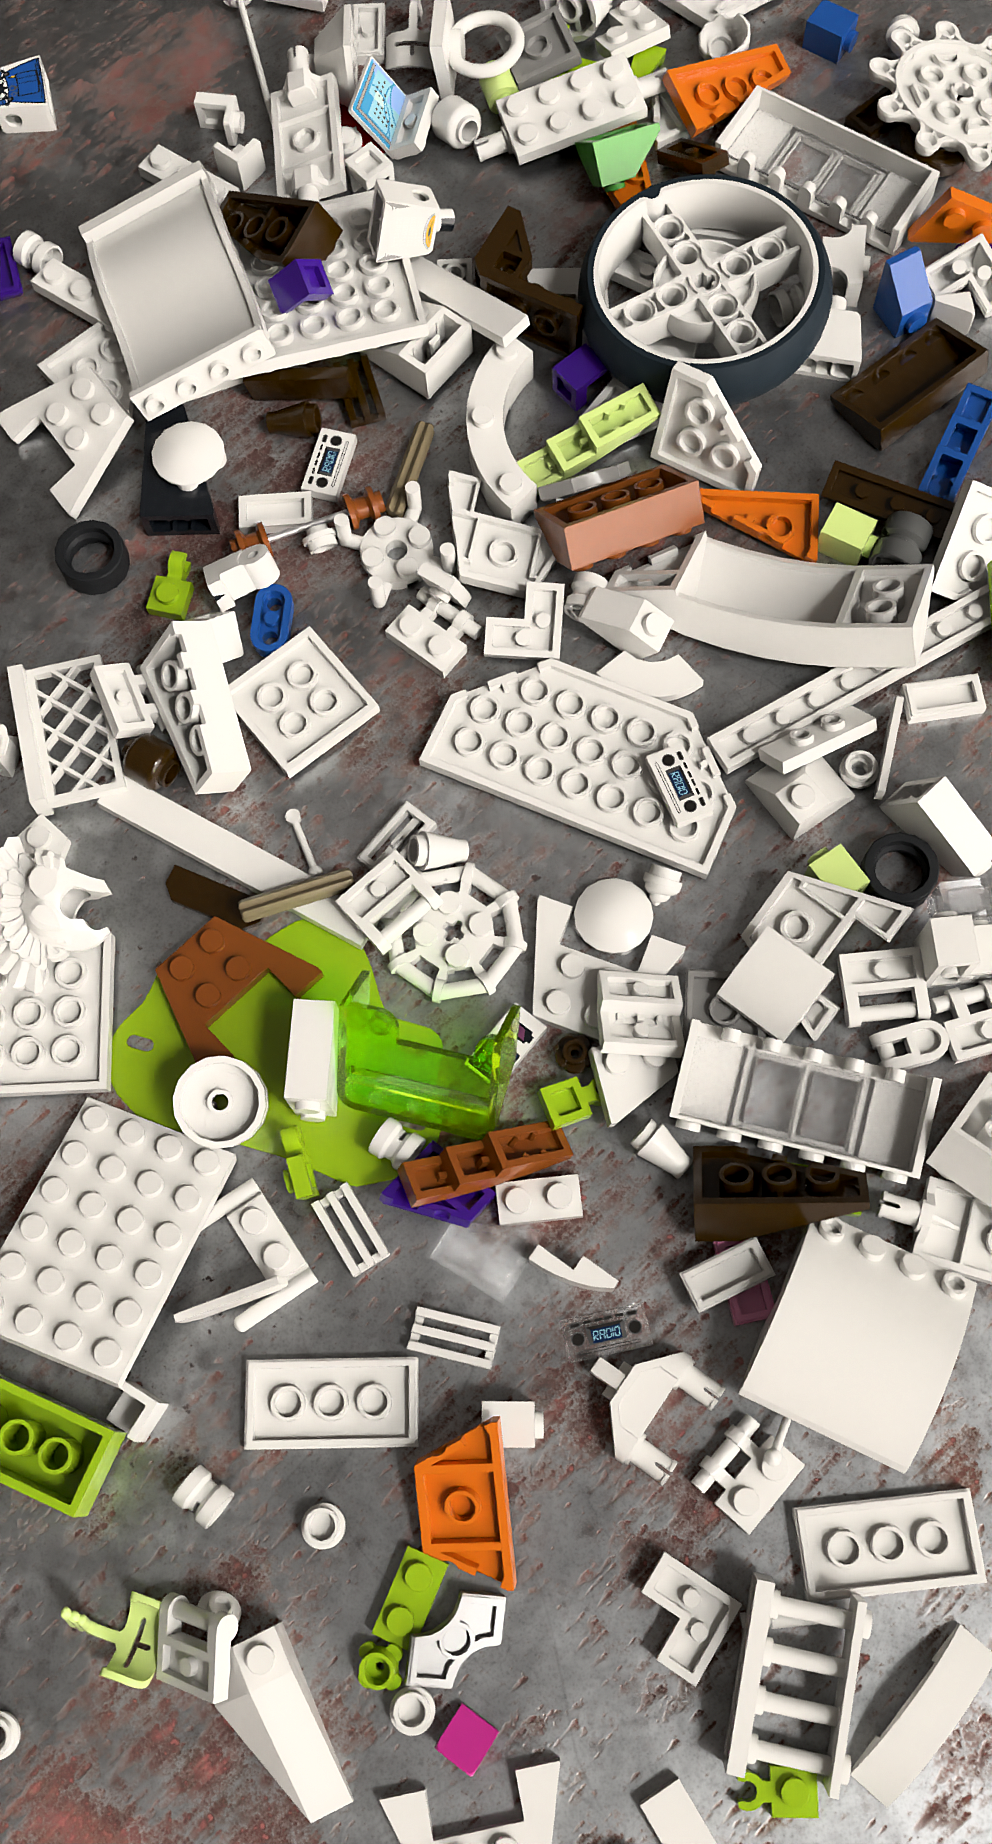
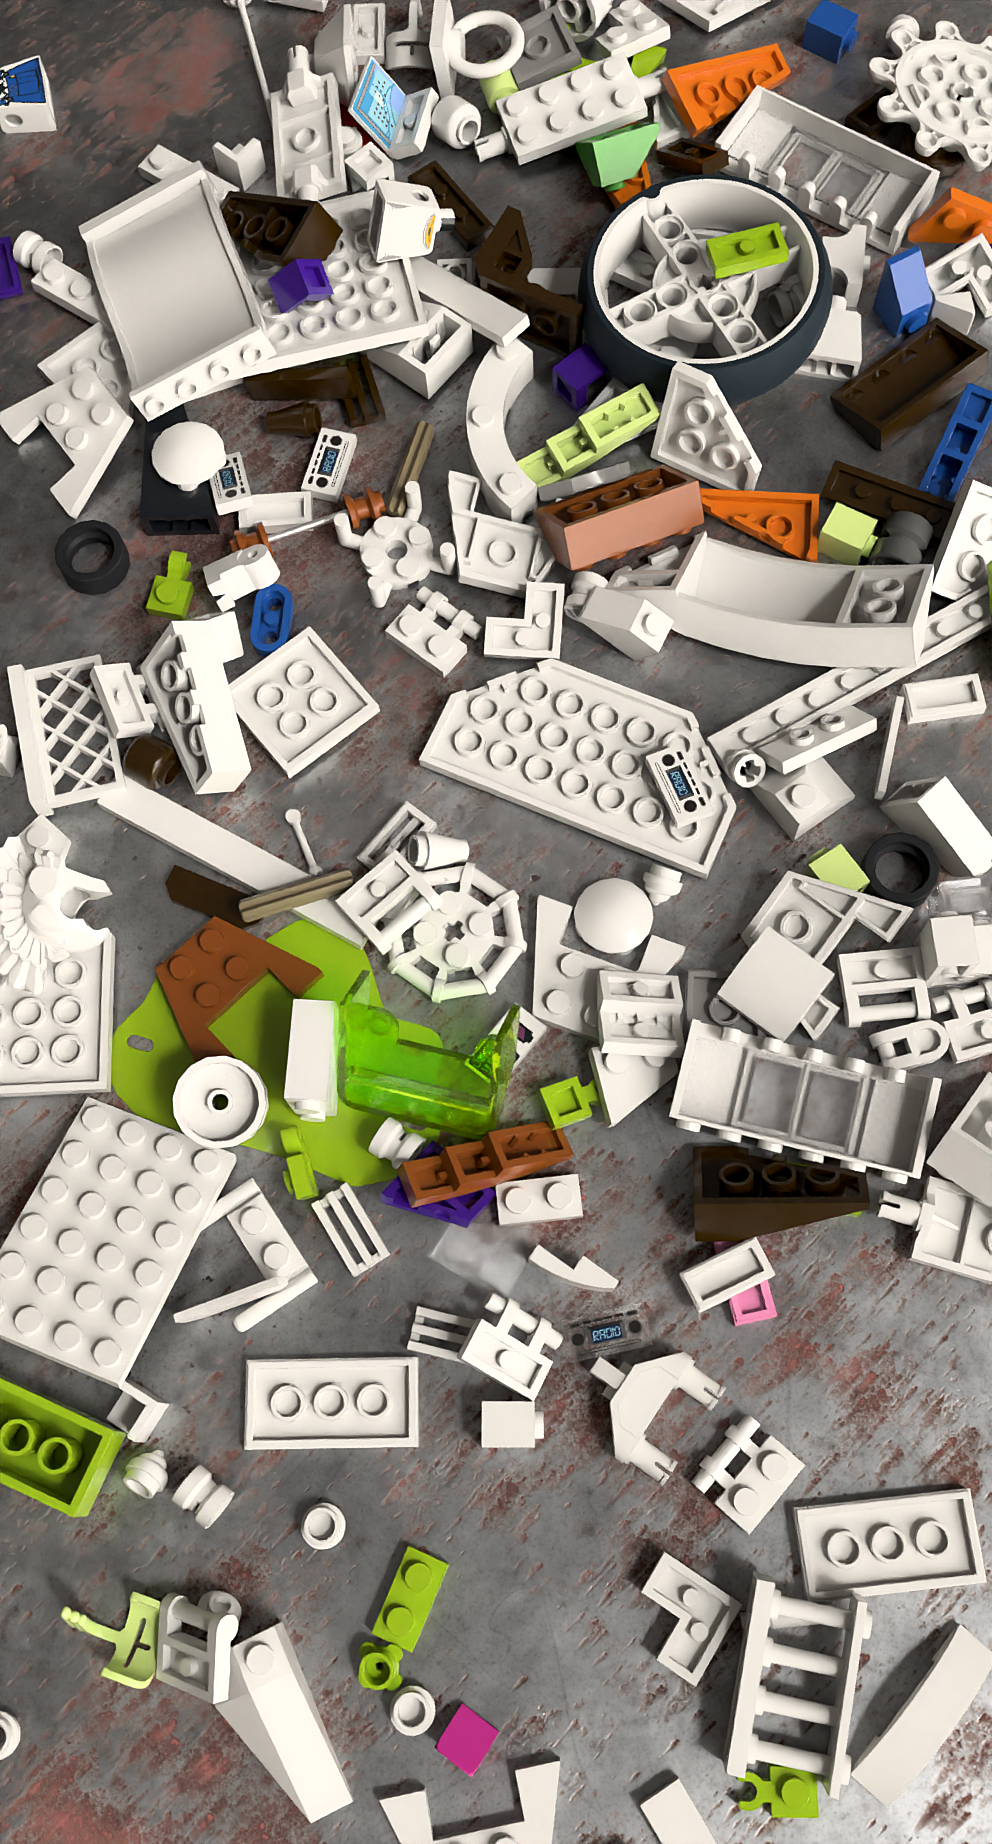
white bracket [194,92,245,146] -> none
white plate [302,523,338,554] -> none
tile [404,1590,506,1689] -> none
orange wing [414,1416,517,1591] -> none
white plate [417,561,472,609] -> none
dark brown plate [555,1035,592,1074] -> none
white tile [596,651,704,702] -> none
white cone [630,1119,693,1179] -> none
white hair [698,12,750,61] -> none
white slope [738,1217,977,1474] -> none
white hinge [764,1416,791,1466] -> none
white plate [839,750,879,789] -> none
none -> white plate [123,1450,168,1499]
none -> white tile [209,452,254,515]
none -> dark brown tile [408,160,494,252]
none -> white plate [456,1292,563,1401]
none -> lime plate [706,222,789,279]
none -> white bush [725,748,766,788]

